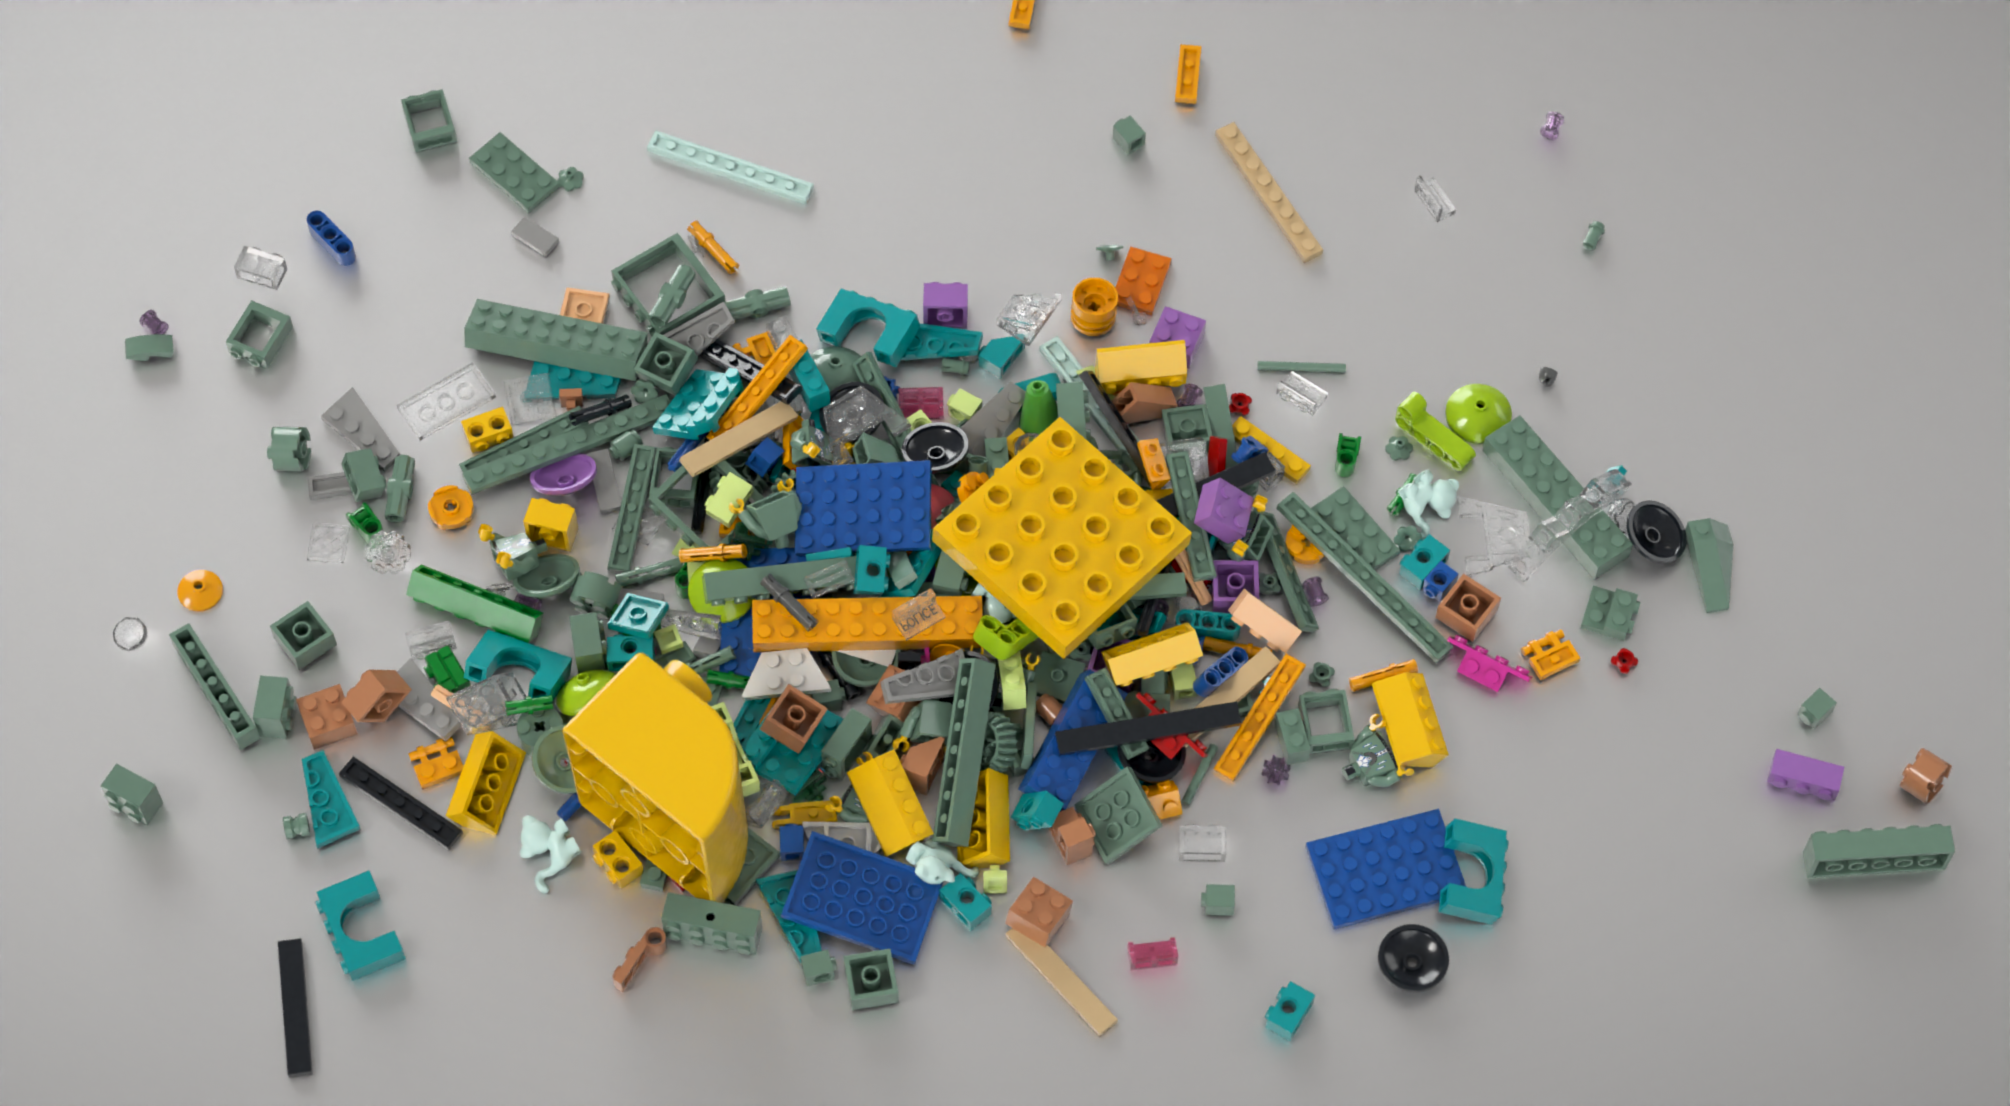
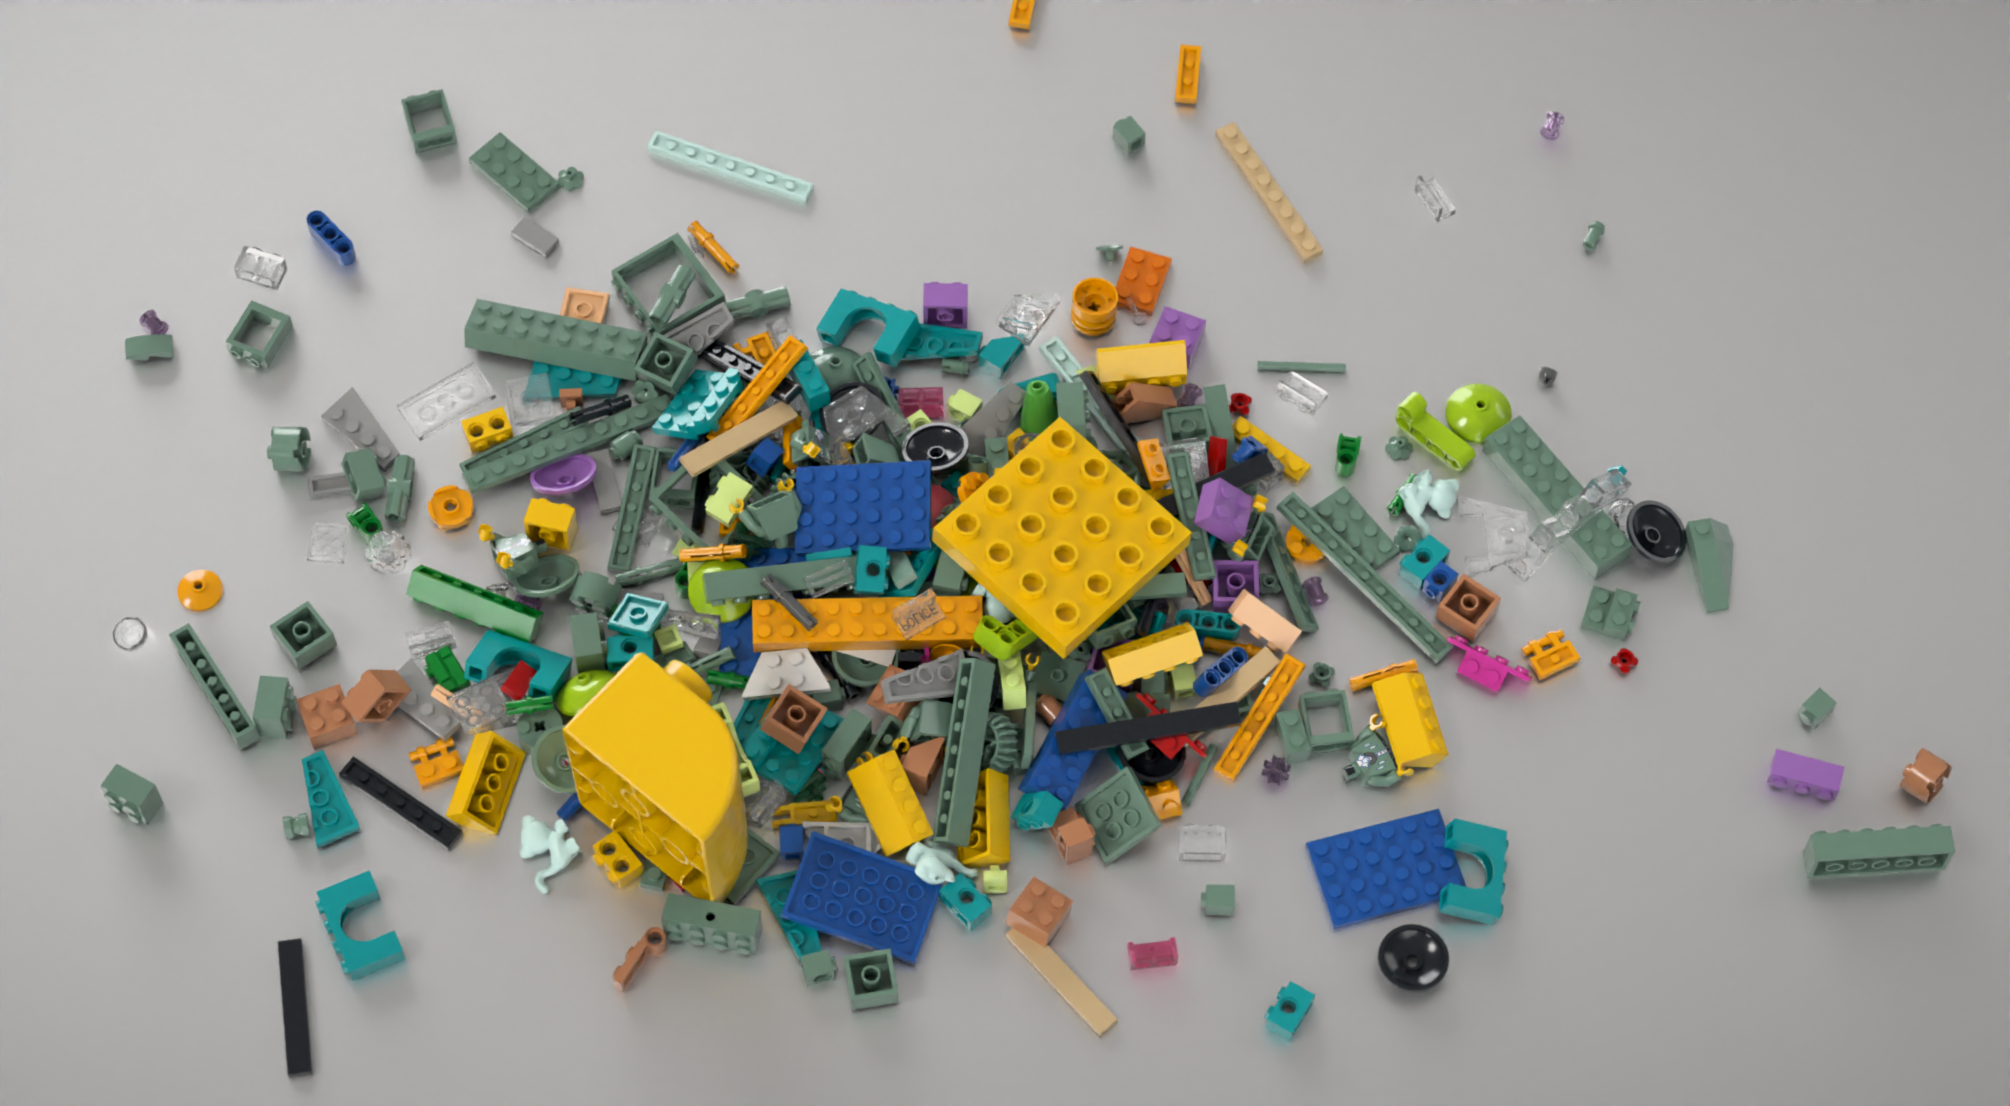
none -> red tile [500,660,537,700]

